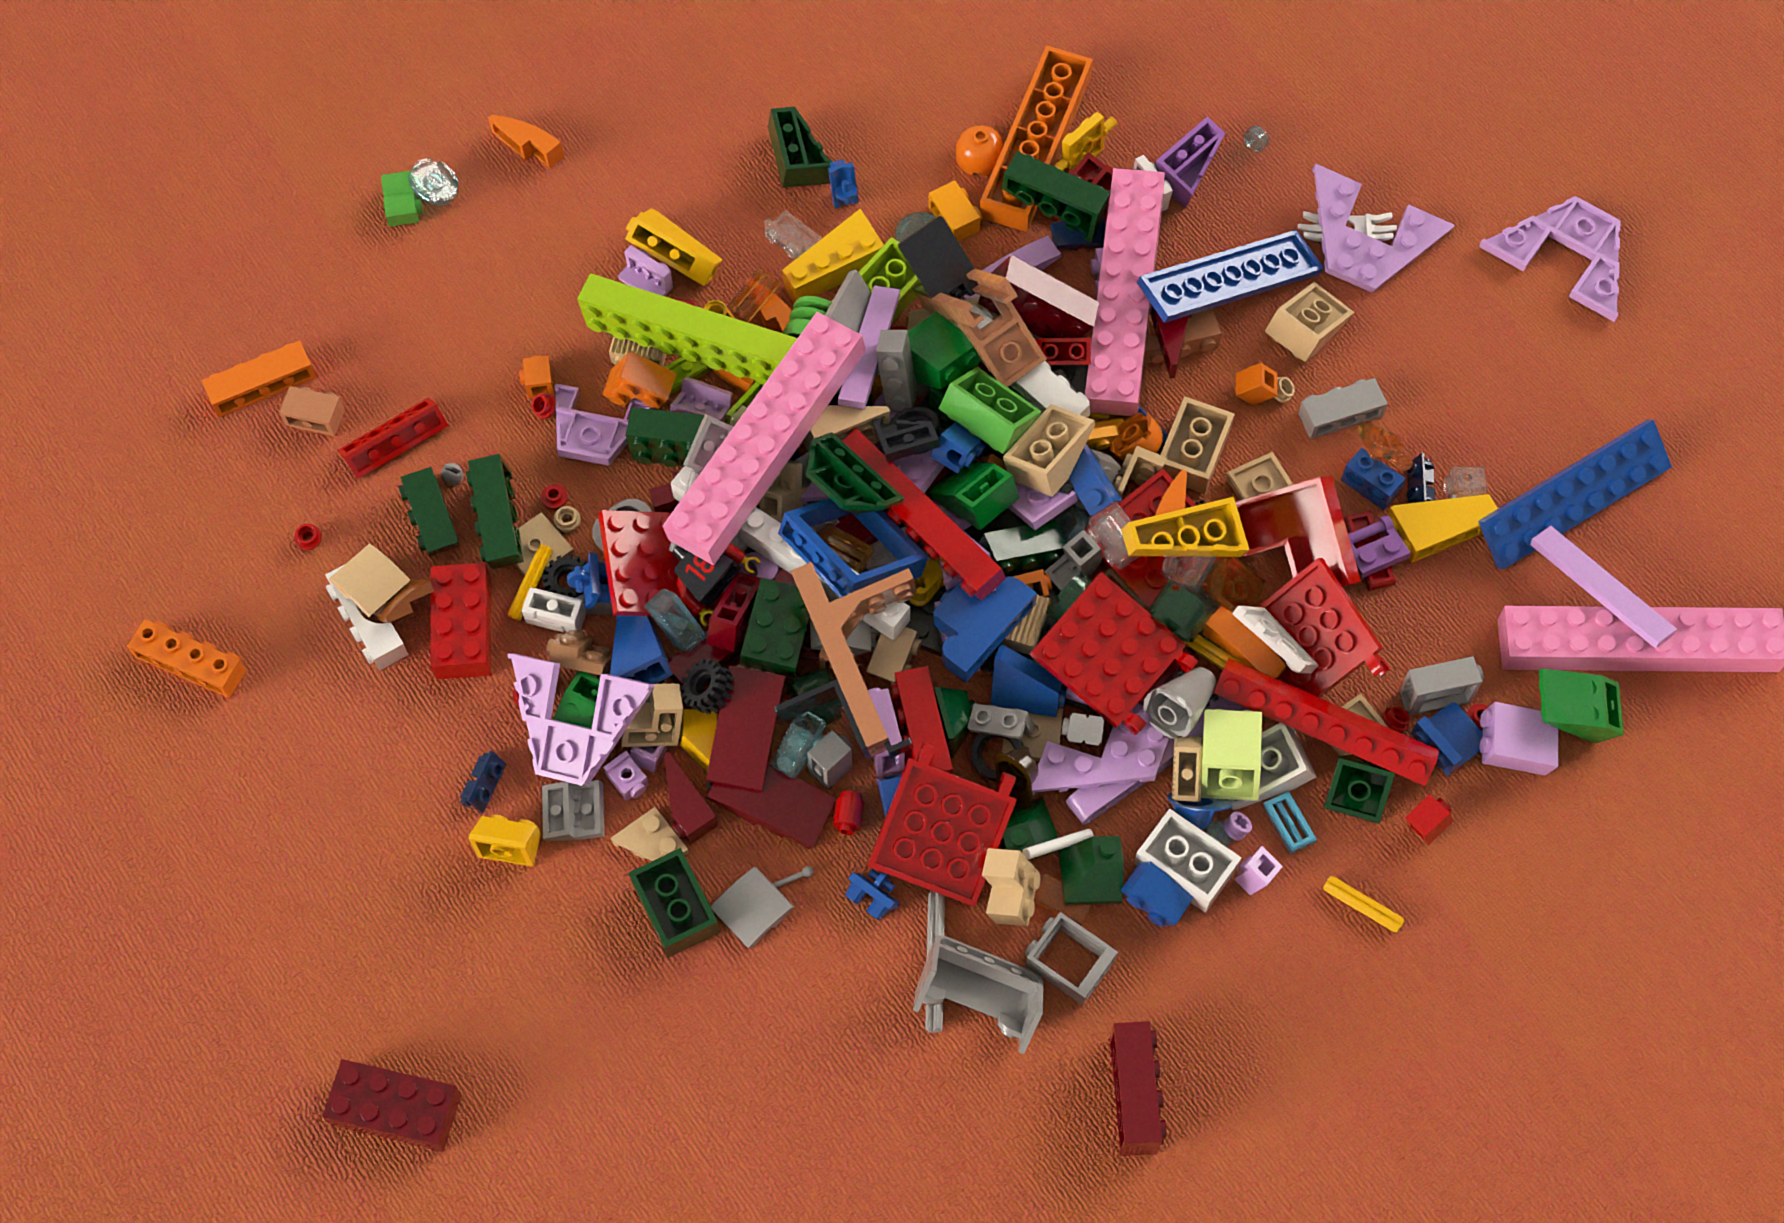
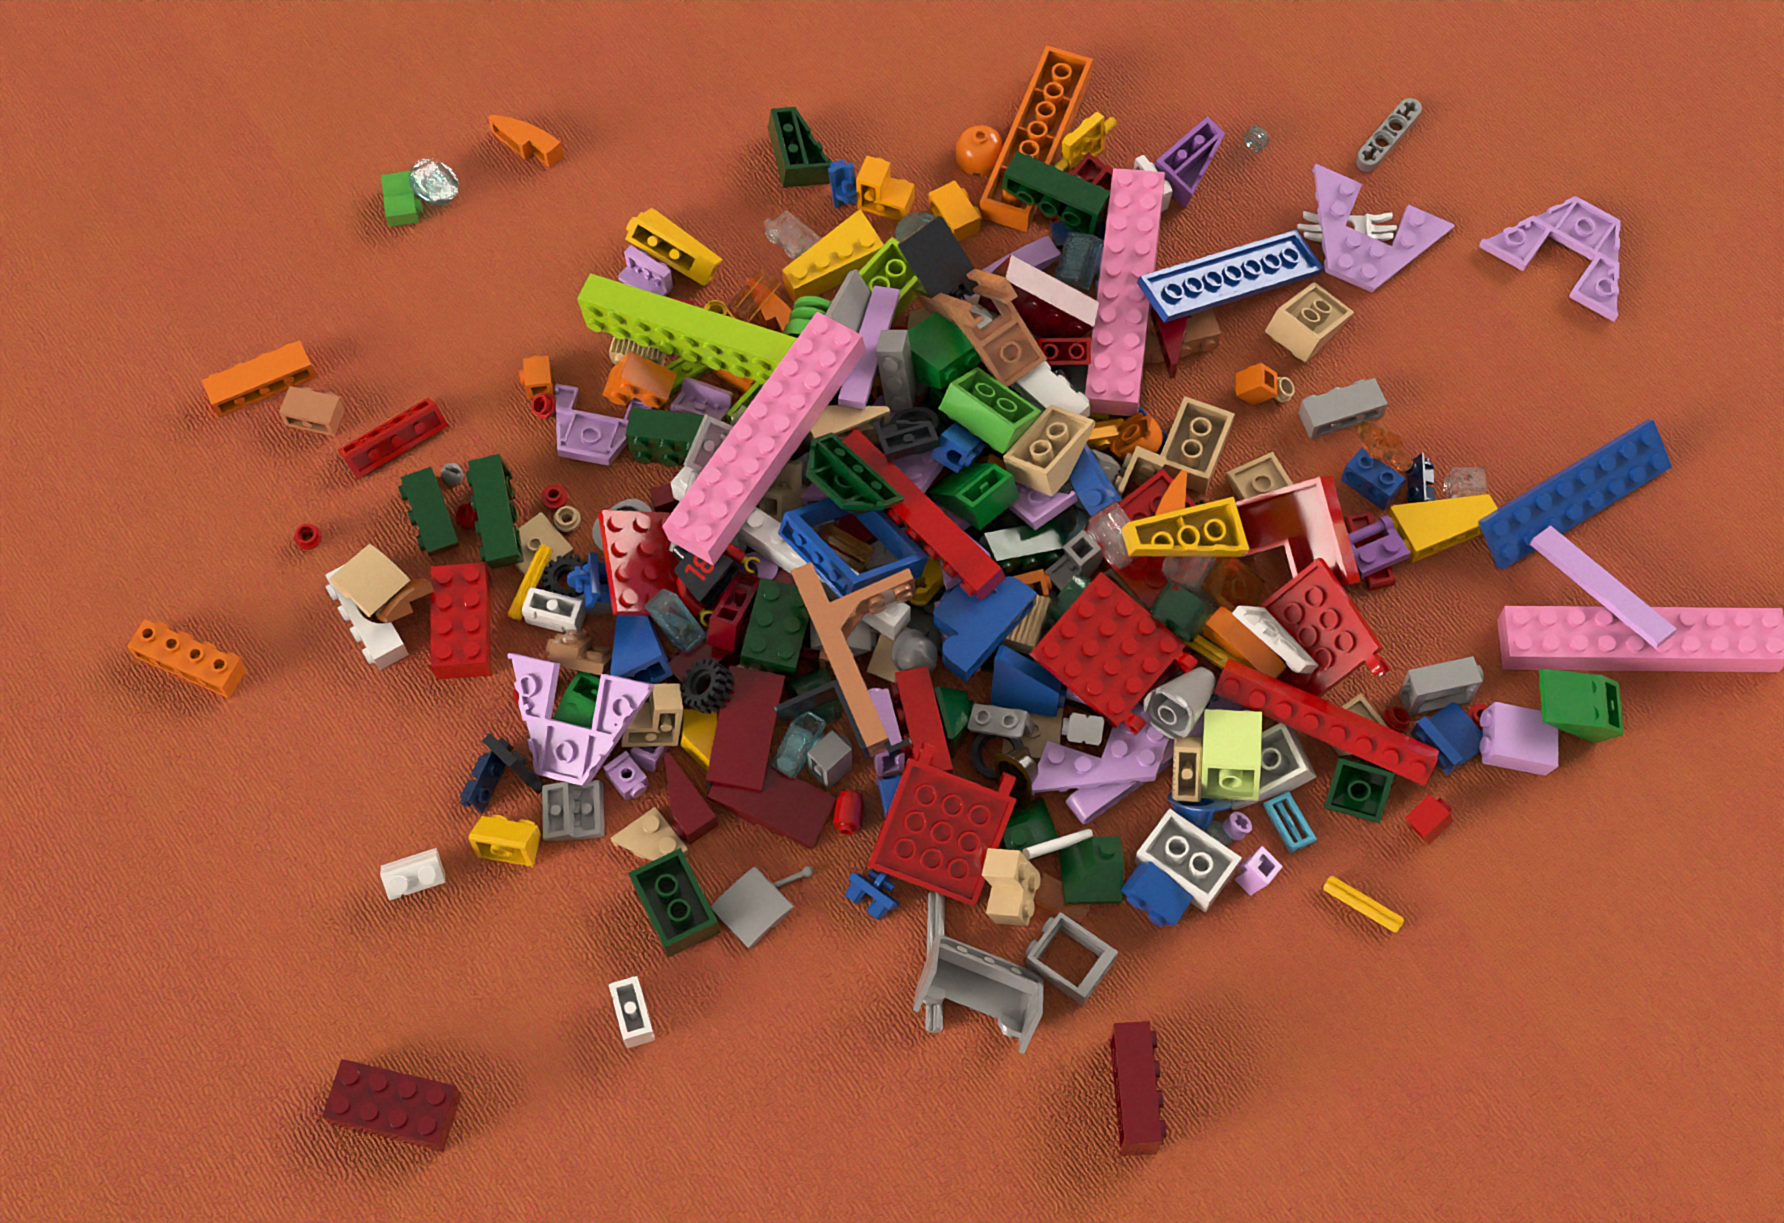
none -> white brick [380,848,445,901]
none -> red plate [456,503,478,530]
none -> black wing [482,733,545,794]
none -> white brick [609,976,655,1048]
none -> light orange brick [856,156,915,223]
none -> light grey piece [891,629,938,675]
none -> clear light blue brick [1054,231,1104,291]
none -> light grey beam [1356,98,1422,172]

